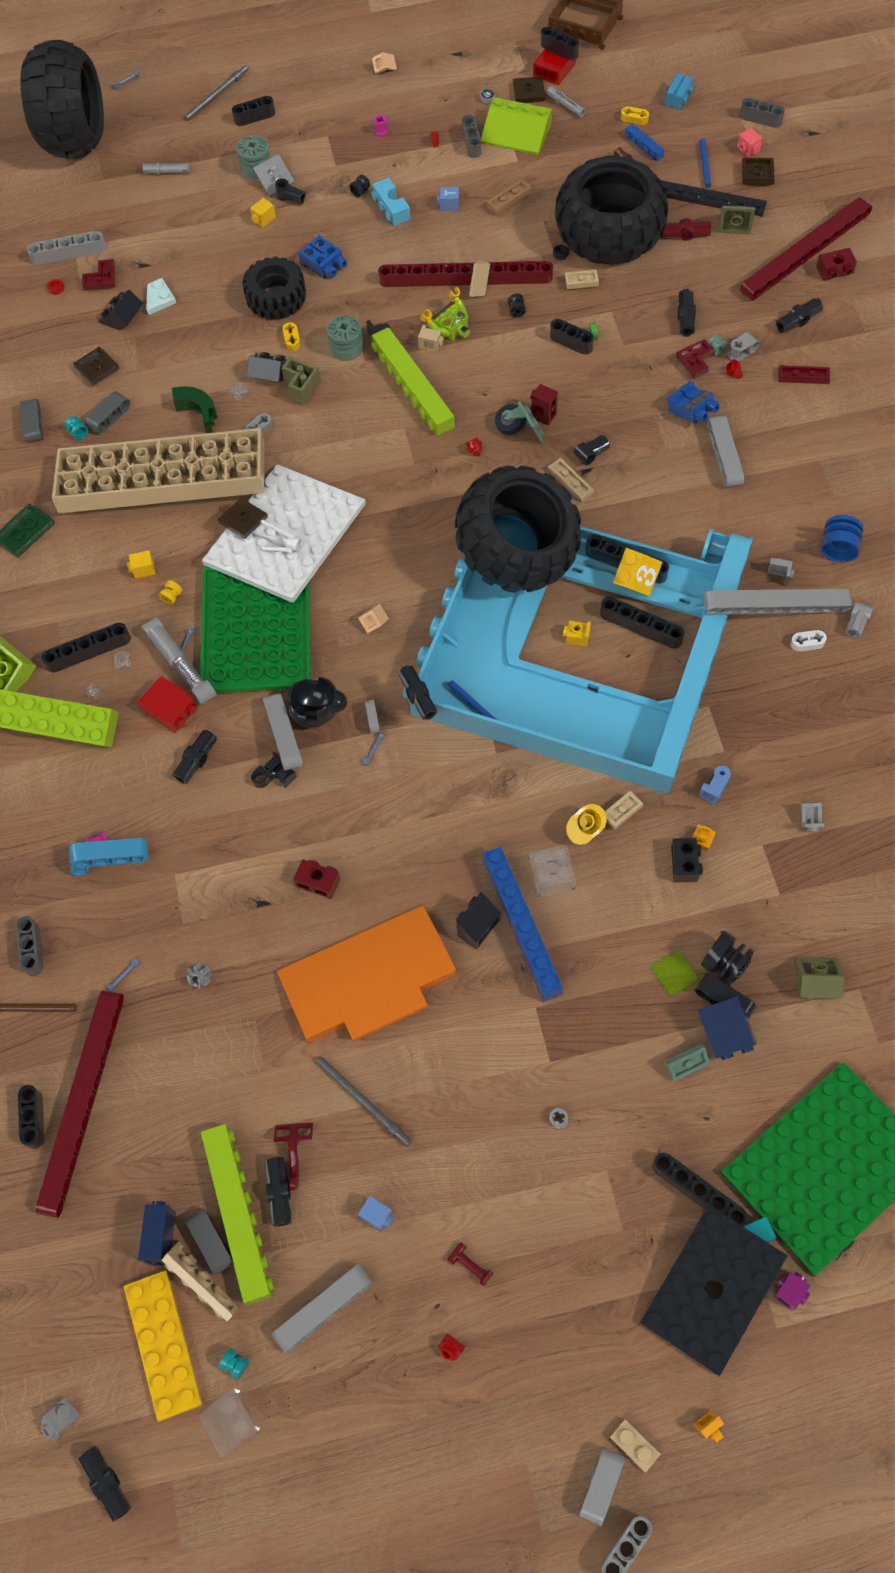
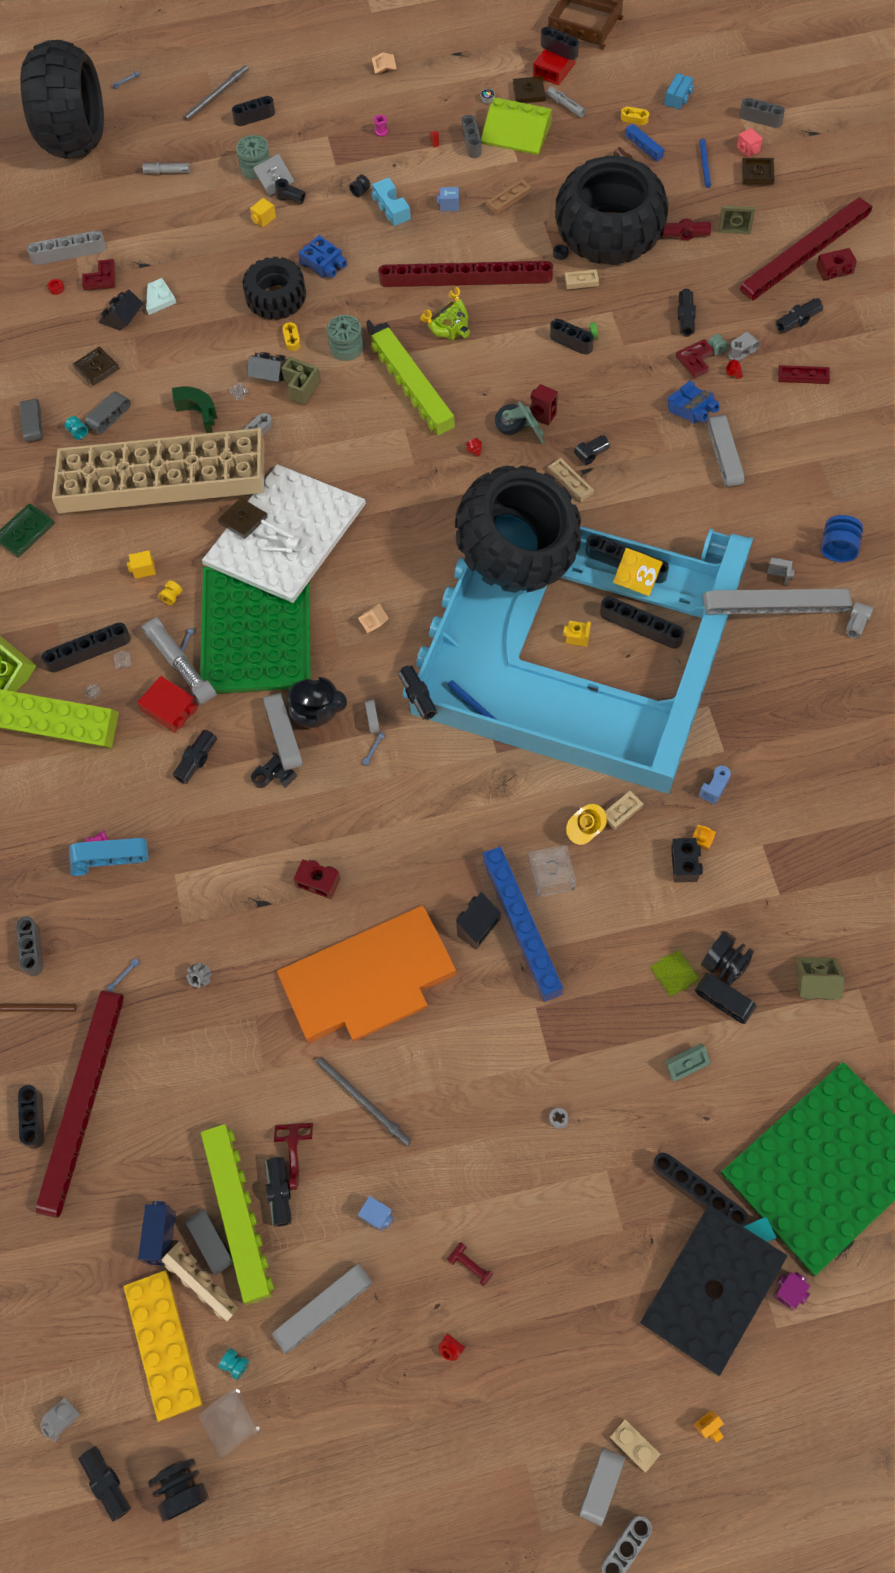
tan brick [418,325,444,352] -> none
tan slope [469,260,490,297] -> none
black wheel [508,293,526,318] -> none
black plate [661,180,767,217] -> none
dark blue brick [698,995,757,1060] -> none
white beam [790,630,827,651] -> none
light grey bracket [800,803,824,831] -> none
none -> black wheel [148,1458,209,1522]

